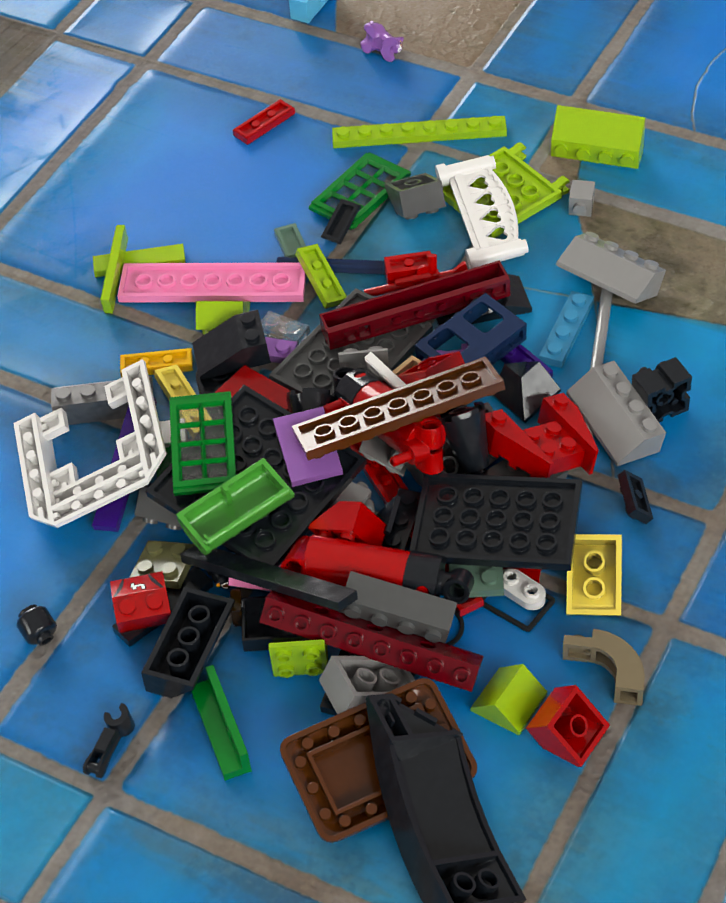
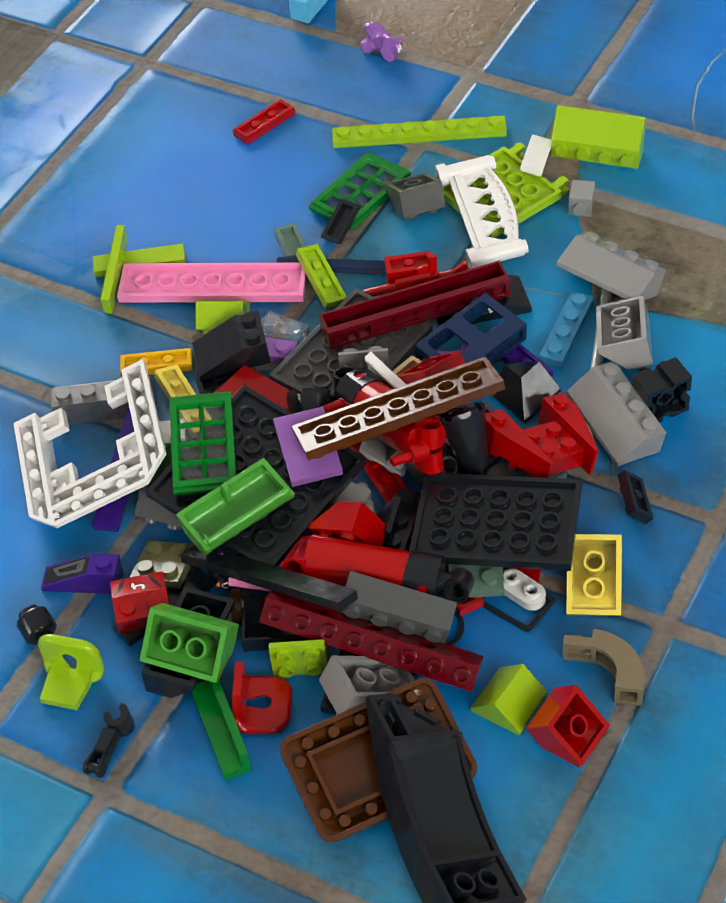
none -> lime piece [38,634,105,710]
none -> dark purple slope [41,553,124,594]
none -> bright green slope [139,603,239,683]
none -> red piece [232,662,292,734]
none -> white tile [520,134,551,177]
none -> light grey slope [596,295,653,370]

